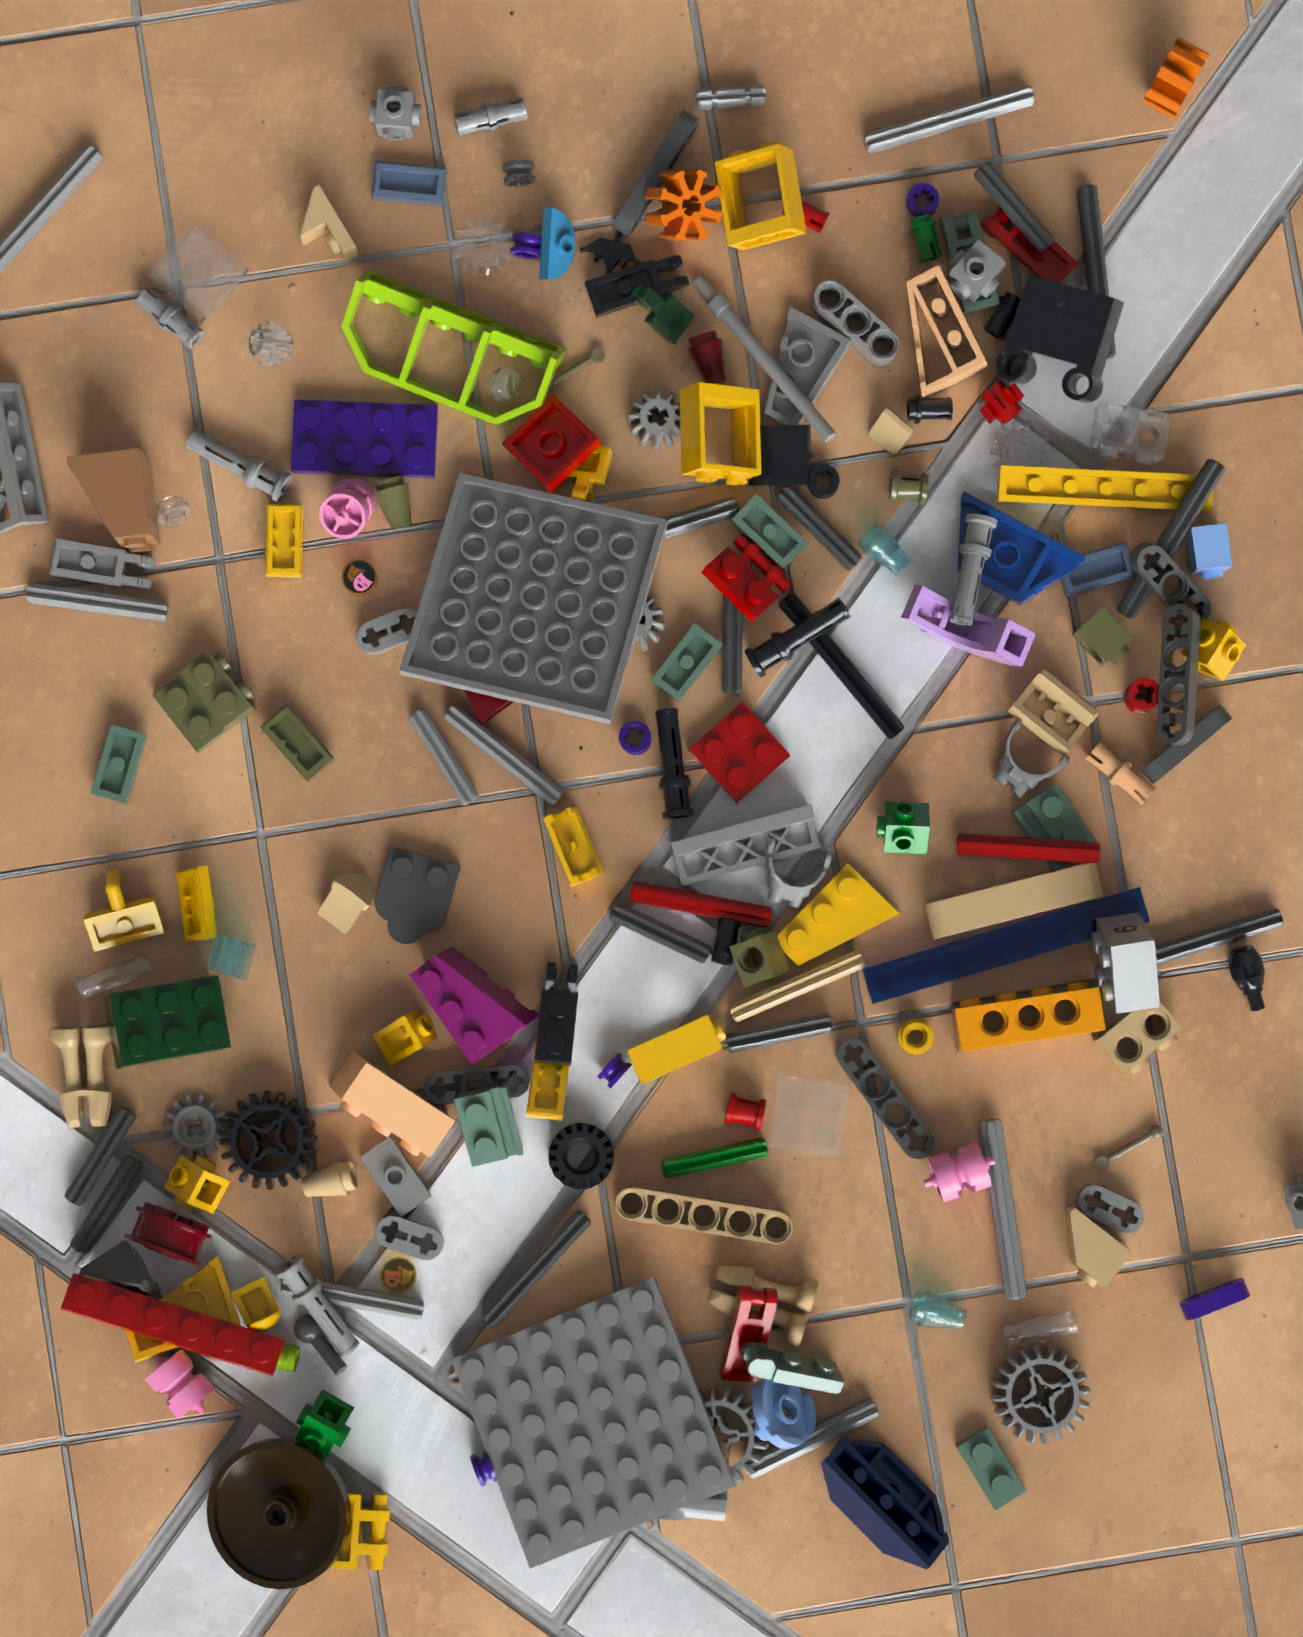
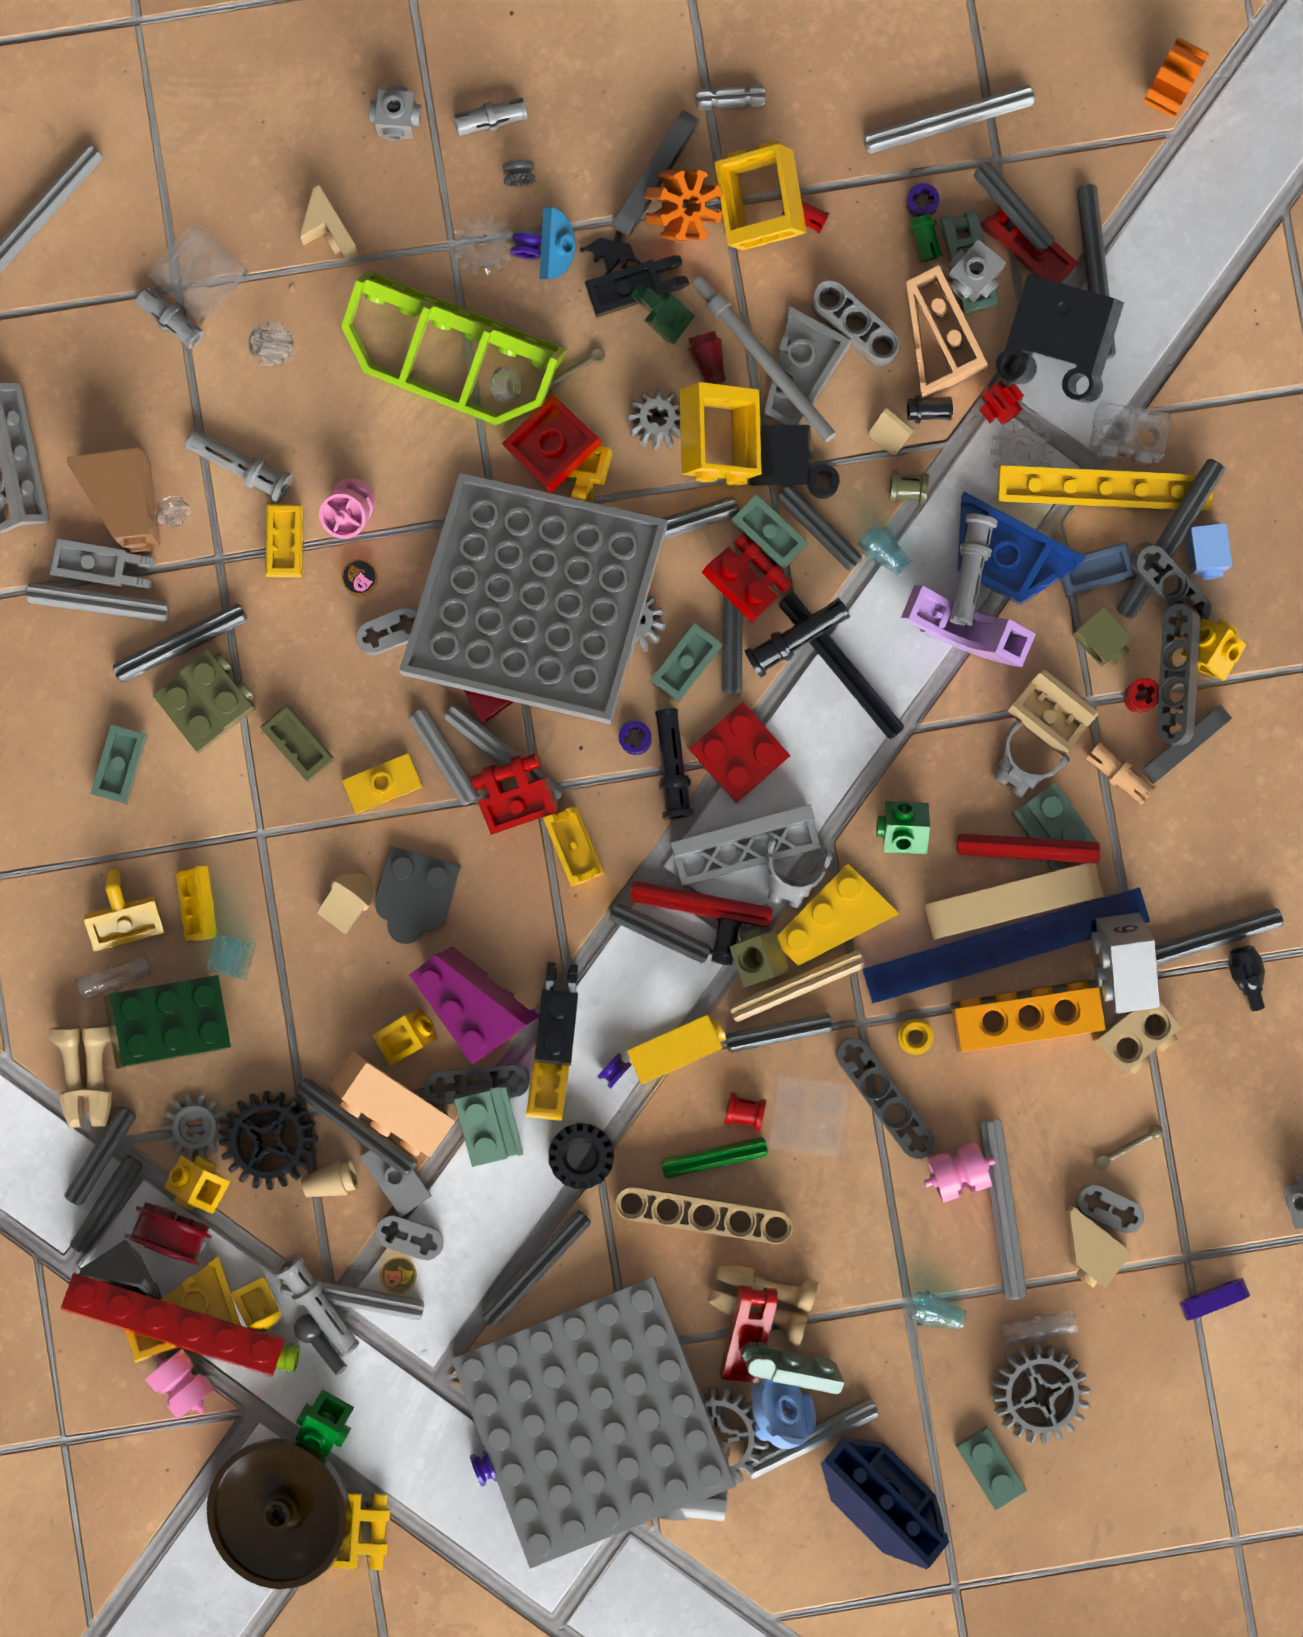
dark purple plate [291,400,438,478] -> none
sand blue tile [372,161,447,206] -> none
olive cone [373,475,412,530] -> none
black pin [983,292,1020,340] -> none
none -> dark grey axle [113,604,247,682]
none -> dark grey axle [295,1078,417,1175]
none -> yellow plate [342,753,423,815]
none -> red plate [471,753,559,835]

